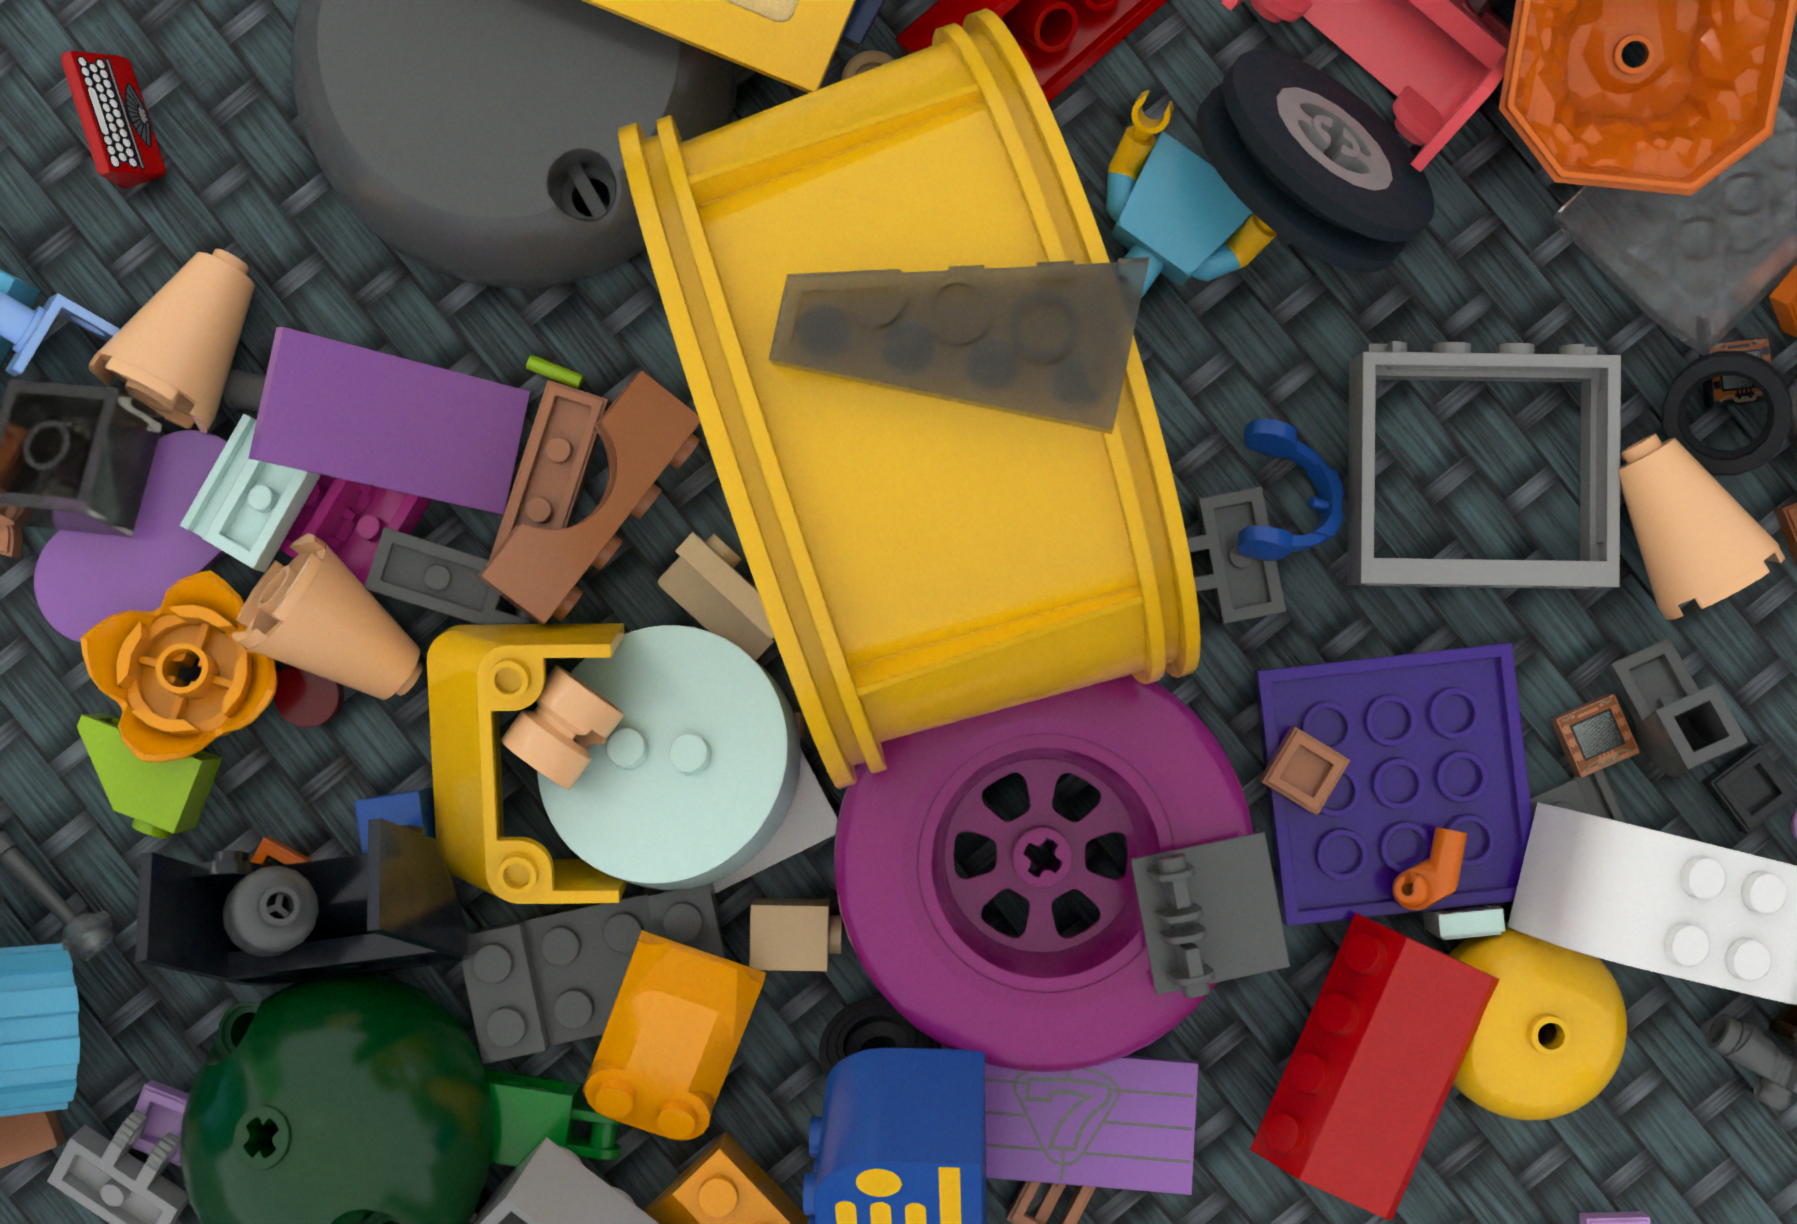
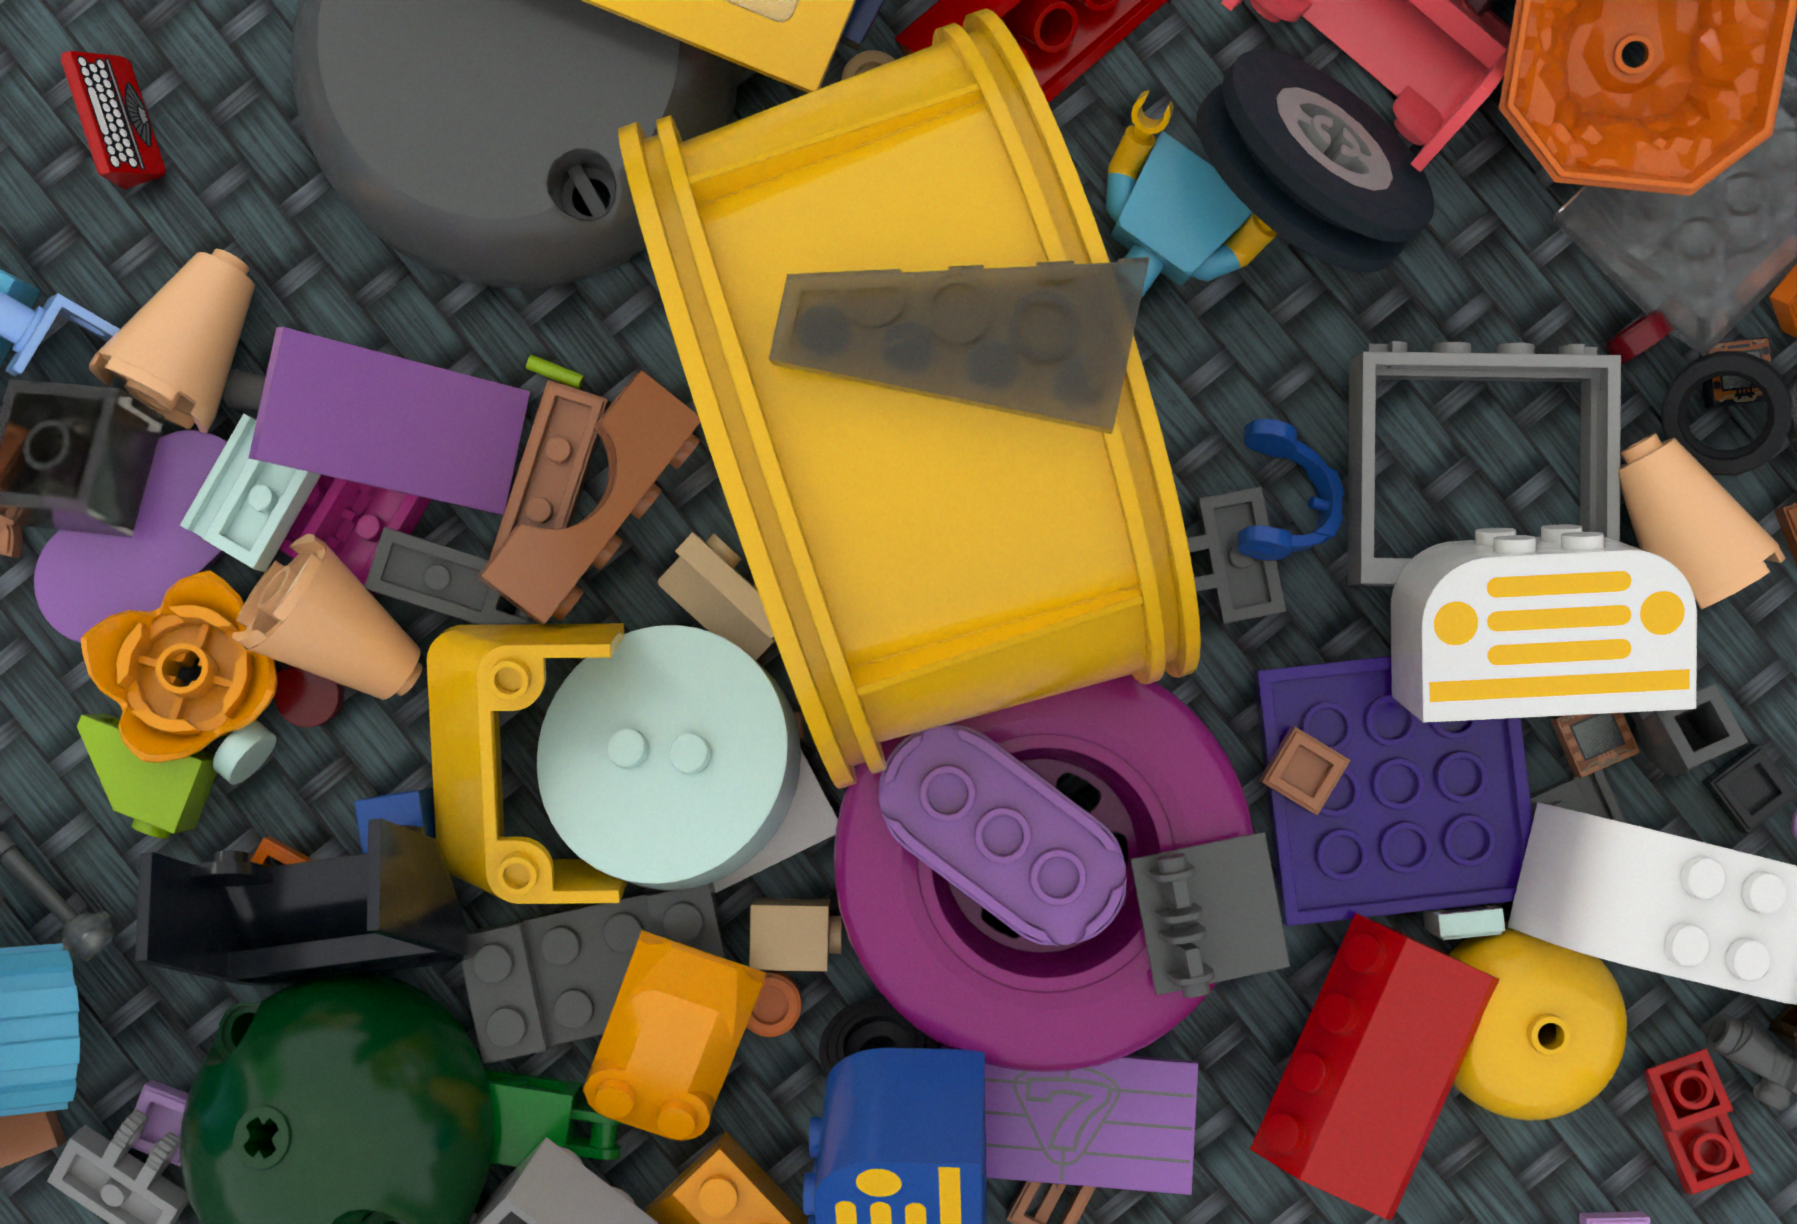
dark grey head [223,866,319,957] -> none
light nougat wheel [500,665,625,790] -> none
orange arm [1392,827,1468,911] -> none
none -> light aqua tile [213,721,277,785]
none -> orange tile [746,970,802,1037]
none -> medium lavender tile [878,724,1127,946]
none -> white brick [1391,524,1697,723]
none -> dark red tile [1605,309,1674,364]
none -> red slope [1643,1048,1753,1195]

